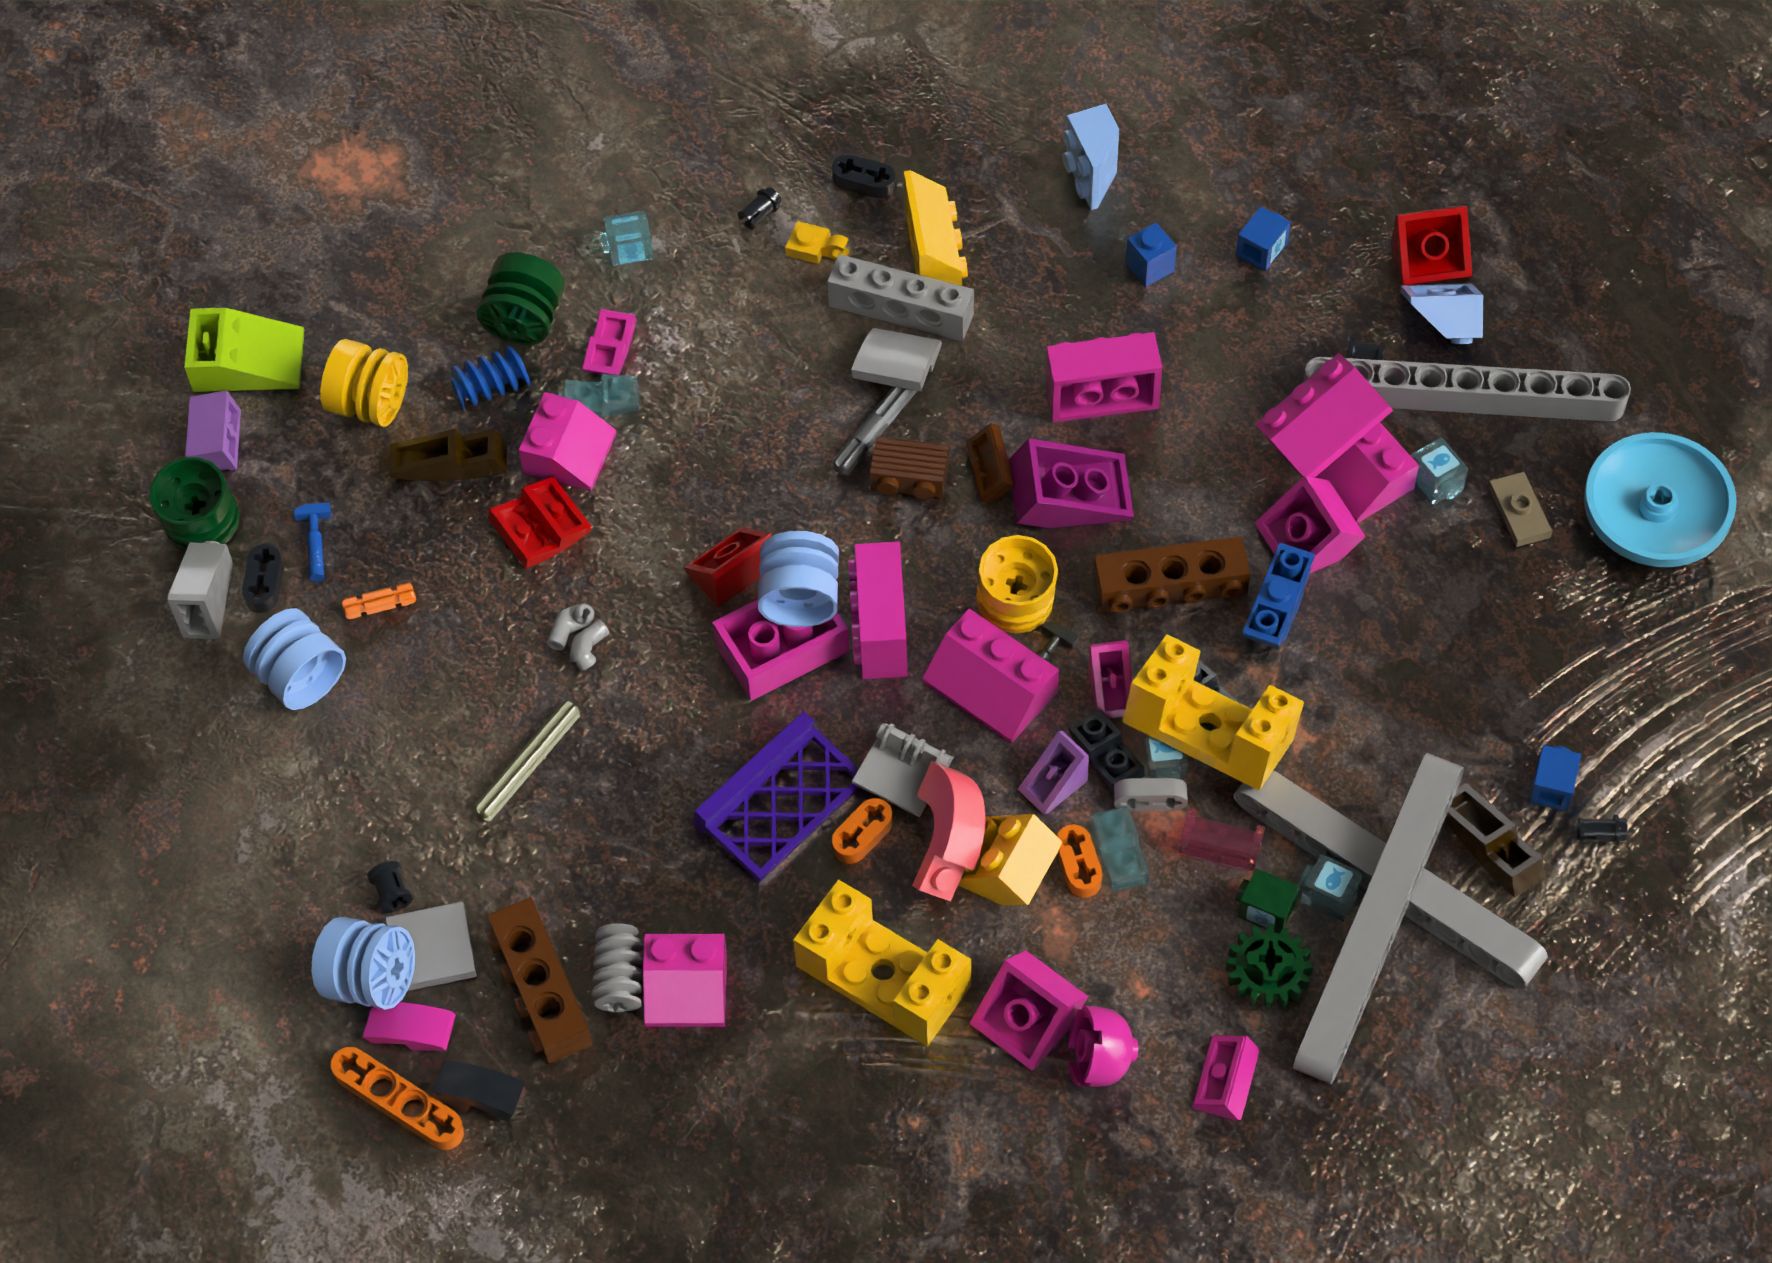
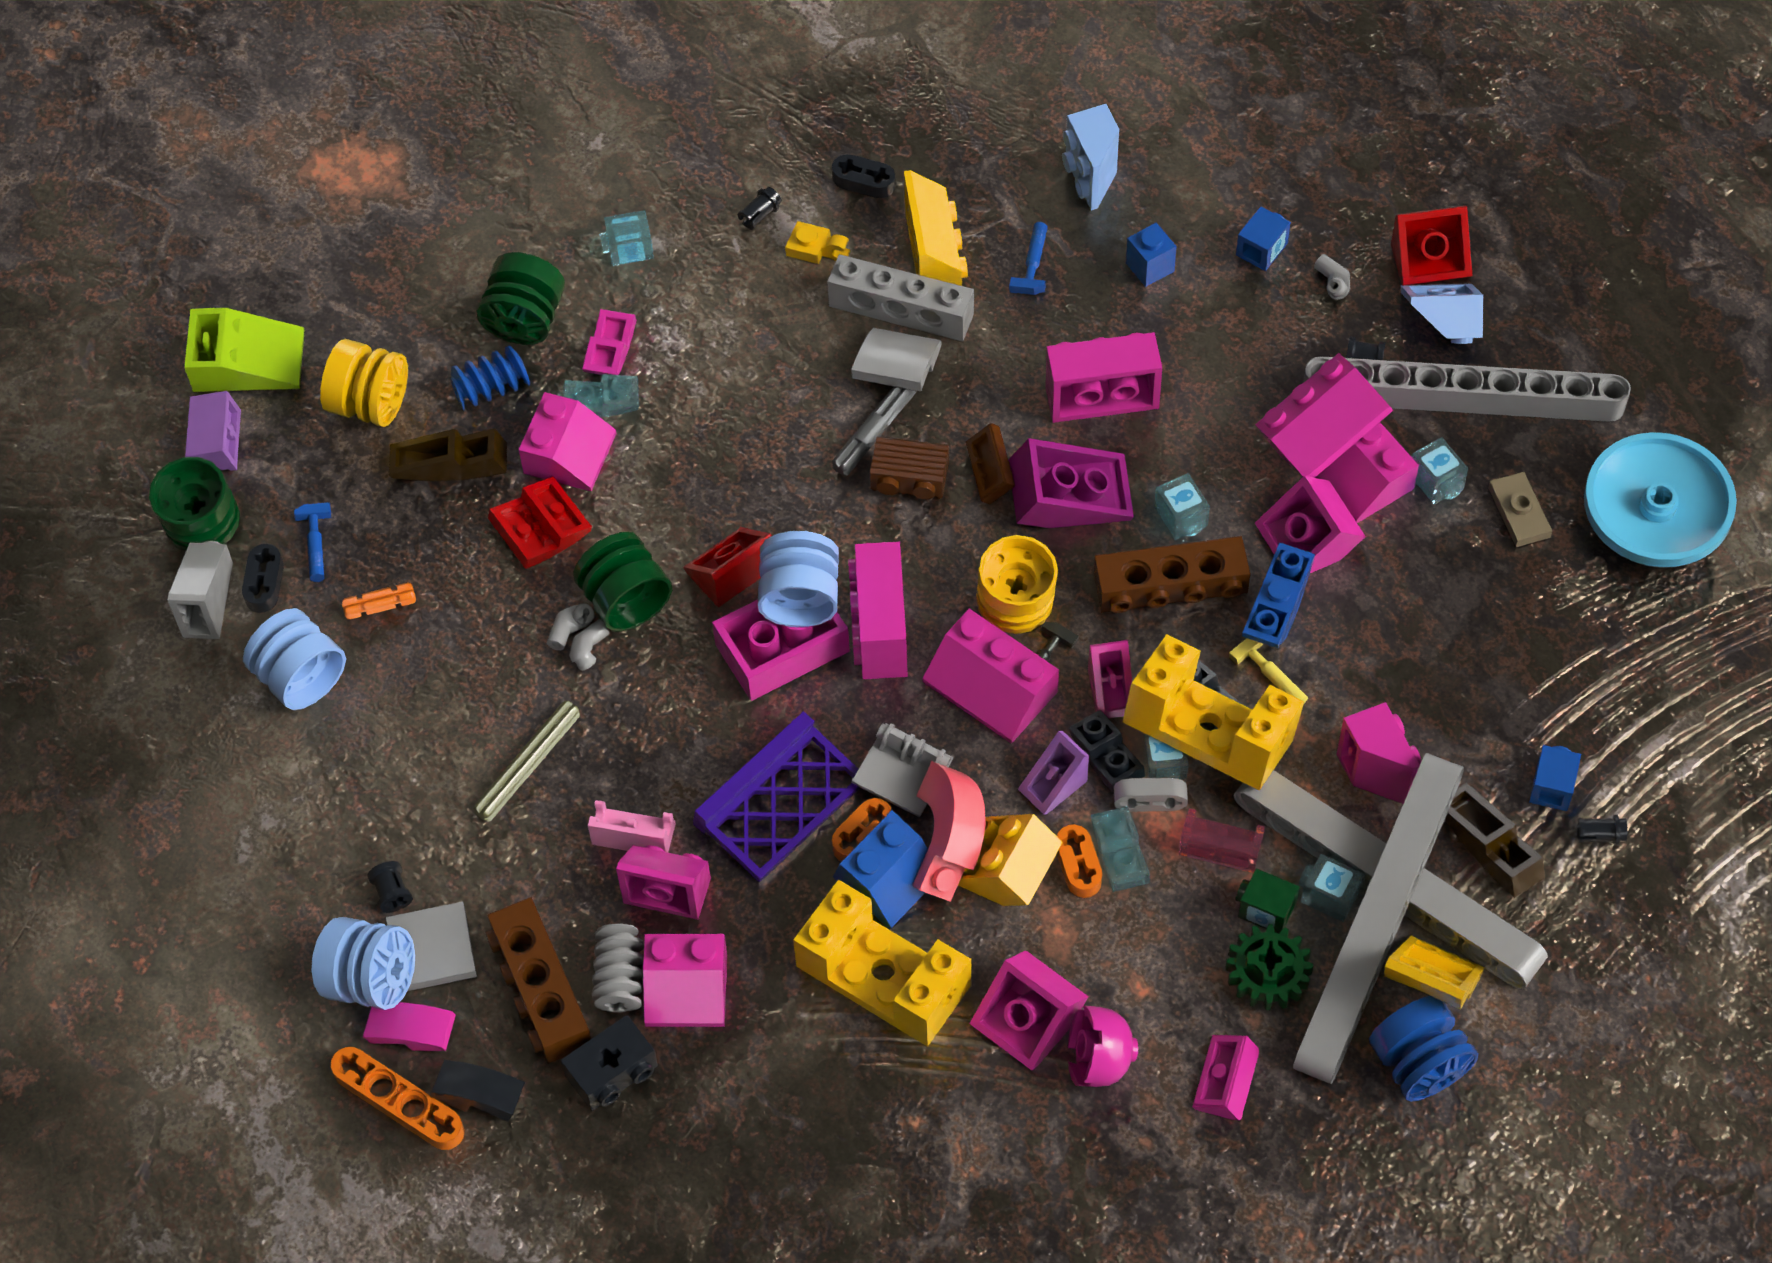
none -> black brick [561,1015,658,1111]
none -> dark green wheel [573,532,673,631]
none -> bright pink hinge [588,800,676,853]
none -> dark pink slope [616,845,711,920]
none -> blue slope [833,810,928,930]
none -> blue piece [1009,222,1048,295]
none -> clear light blue brick [1154,473,1210,540]
none -> light yellow piece [1229,638,1308,703]
none -> light grey arm [1314,254,1350,299]
none -> dark pink slope [1336,702,1422,804]
none -> blue wheel [1369,996,1479,1102]
none -> yellow slope [1384,935,1485,1010]

